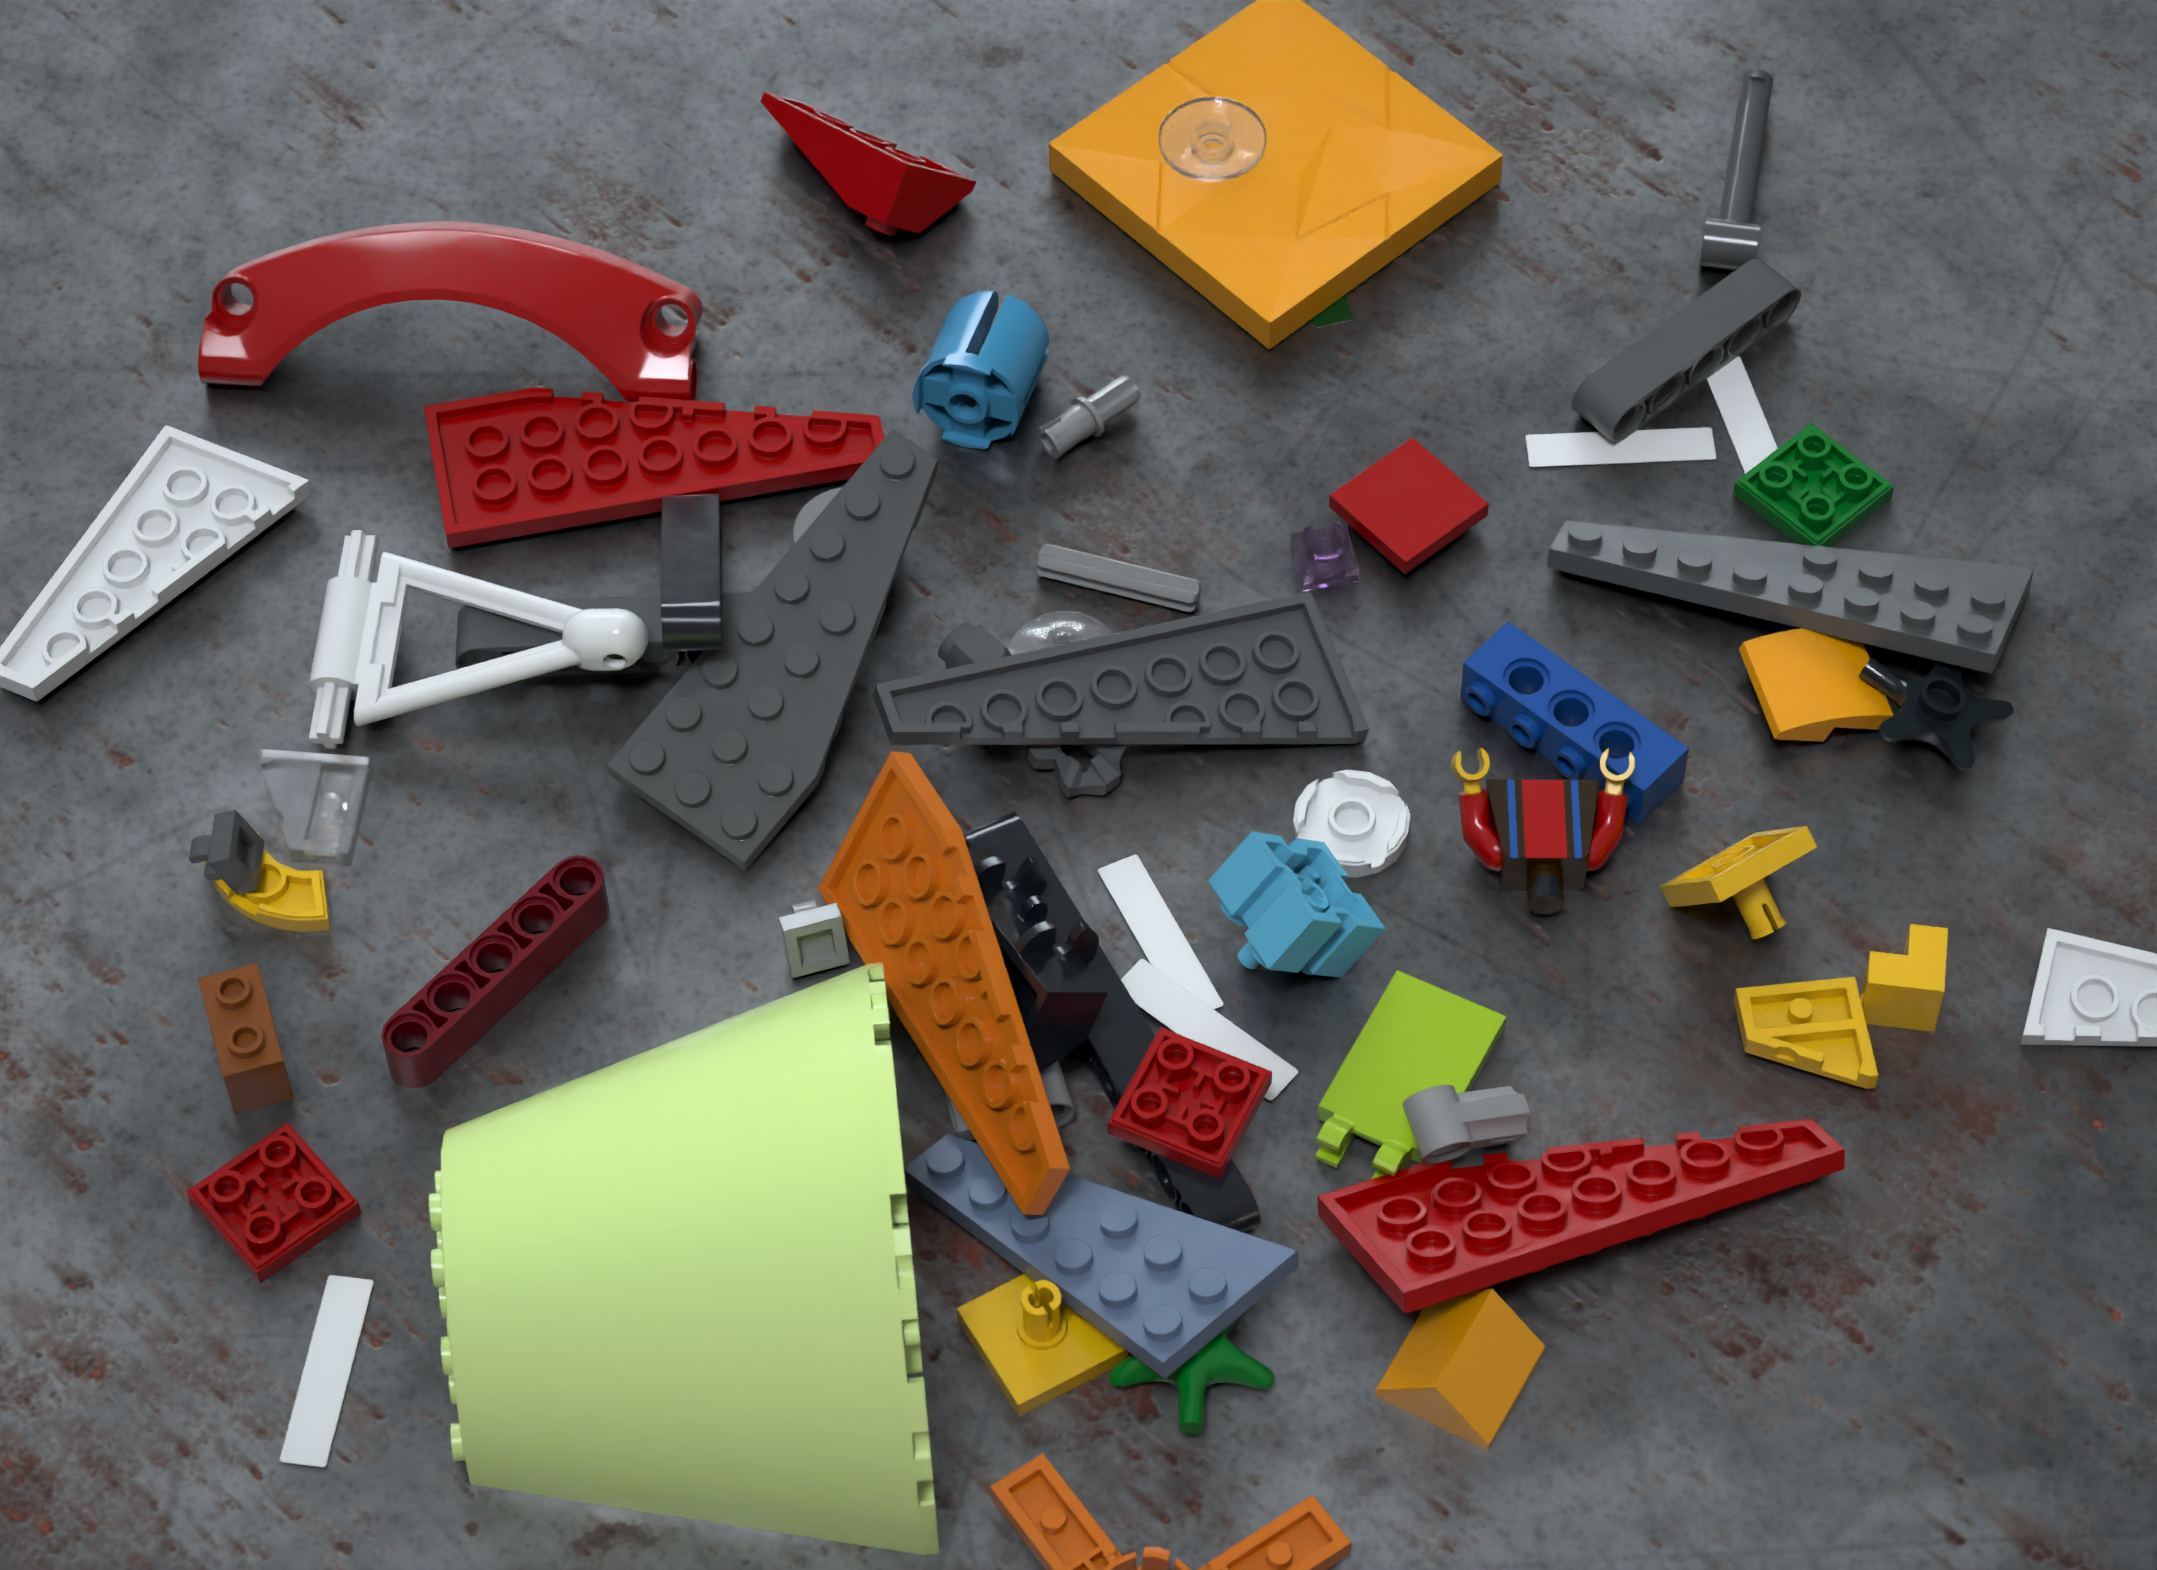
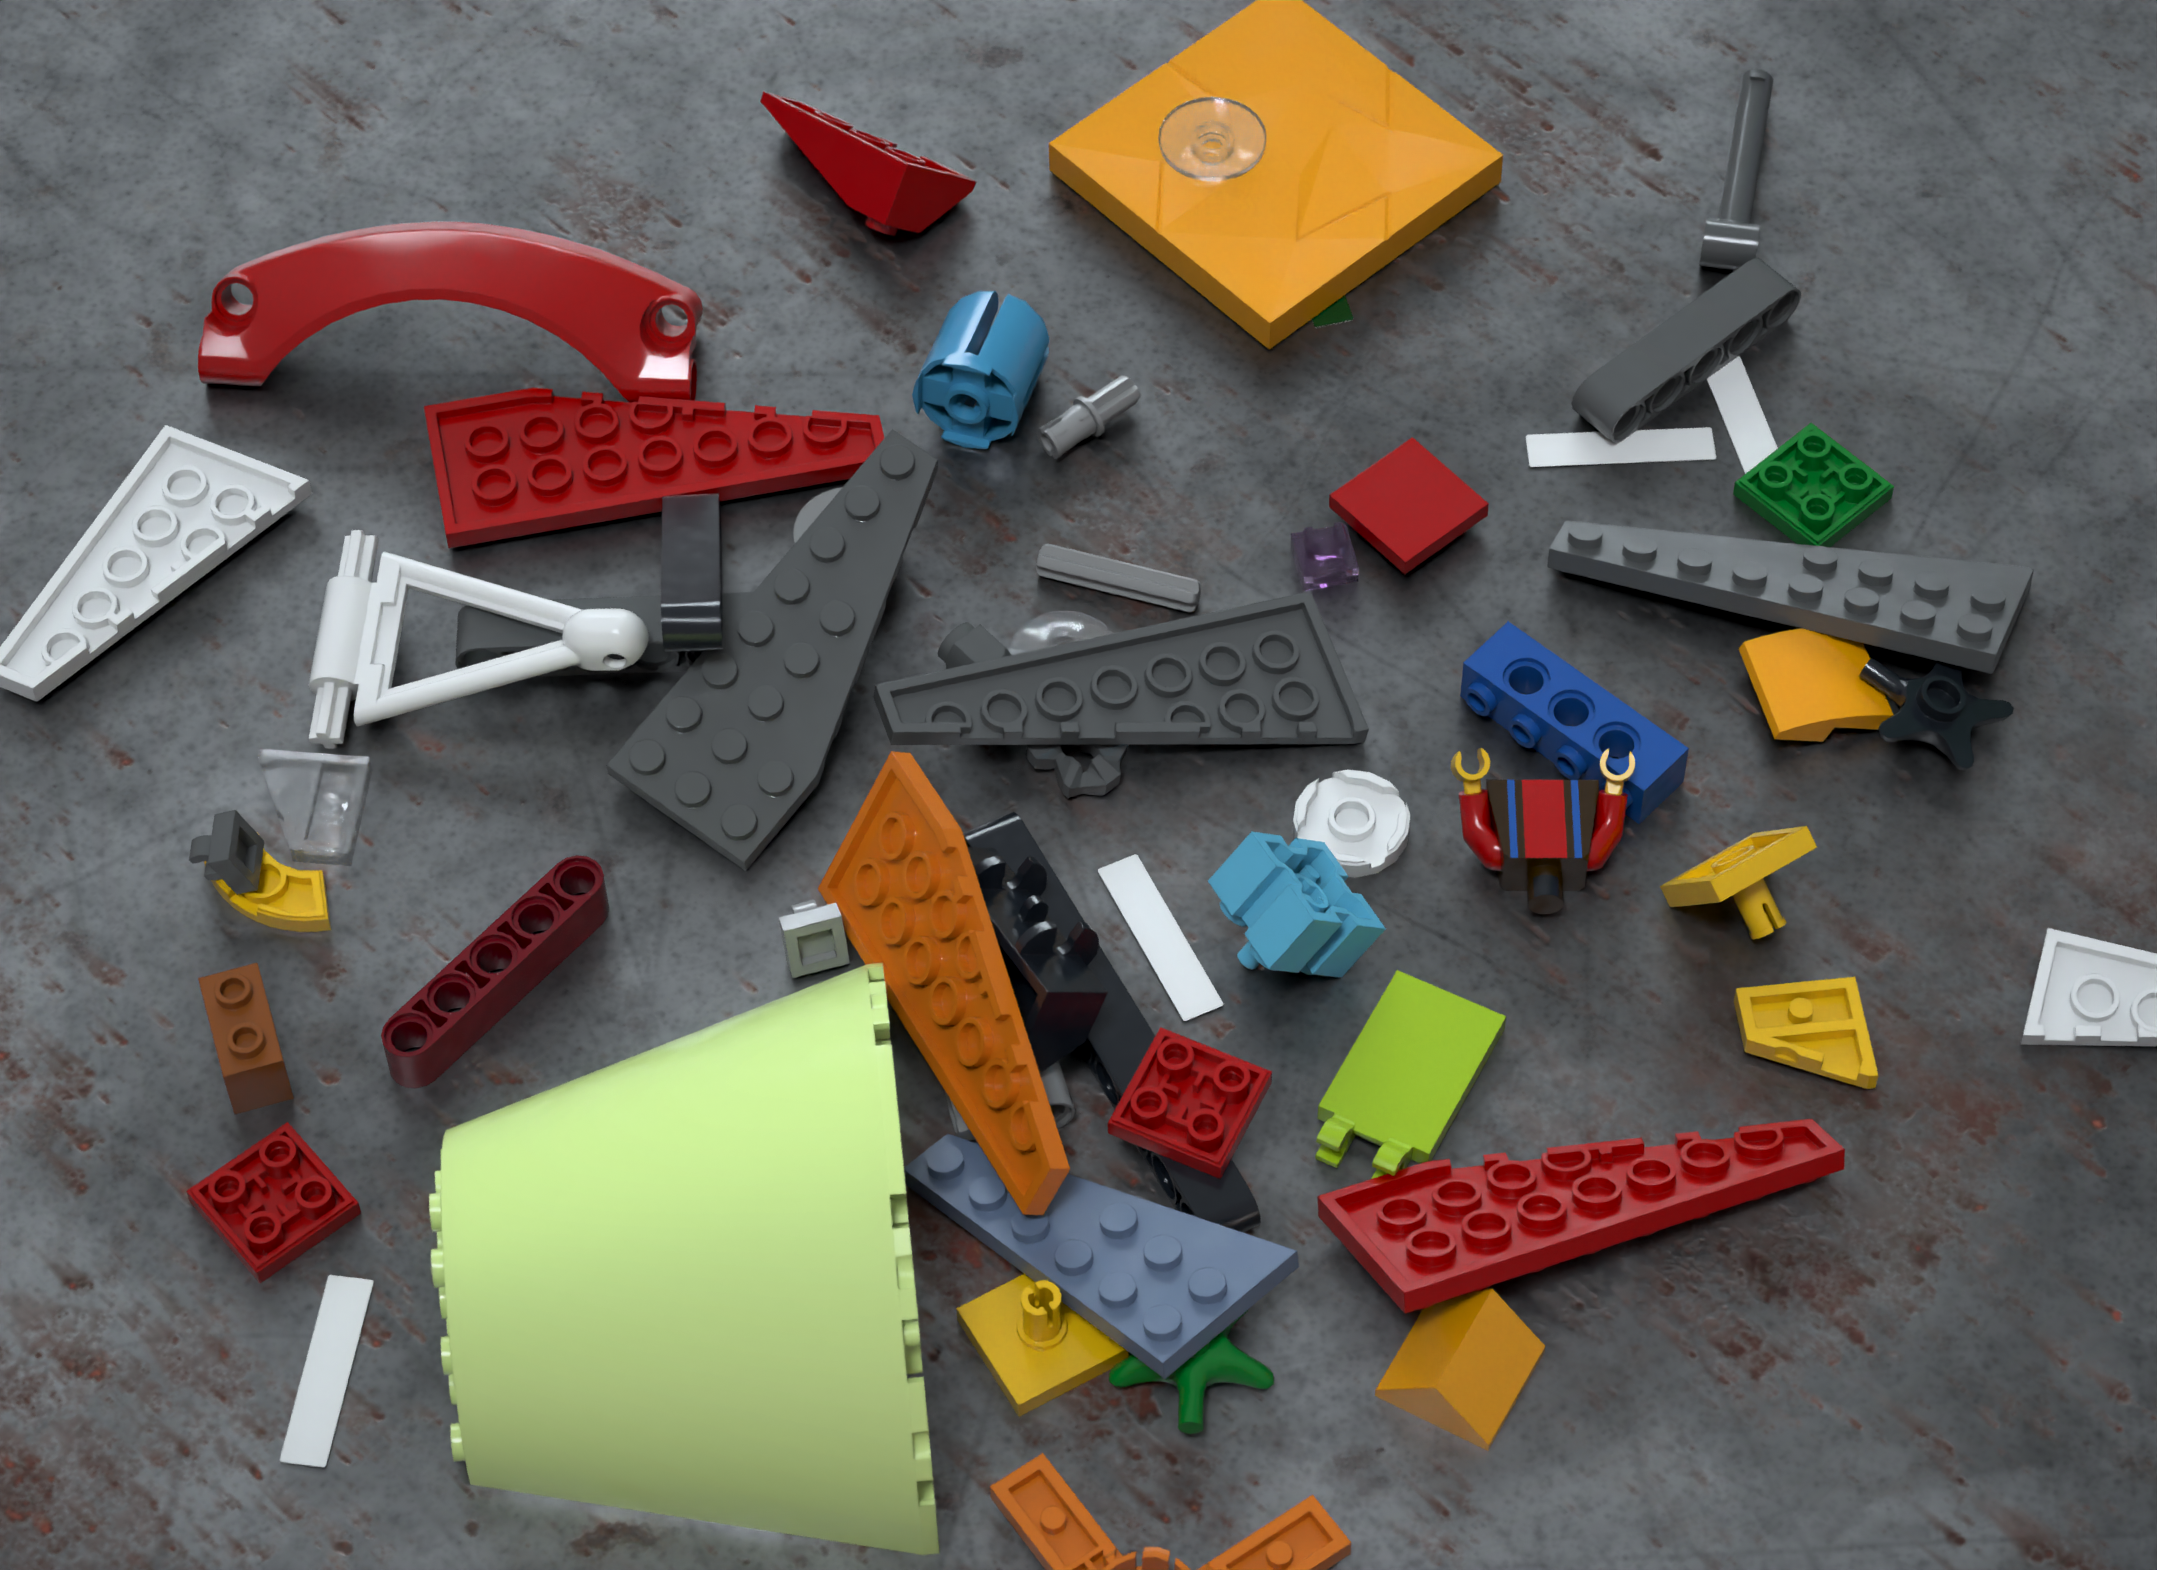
white sticker [1121,959,1298,1101] -> none
light grey piece [1402,1085,1530,1164] -> none
yellow piece [1860,924,1948,1032] -> none

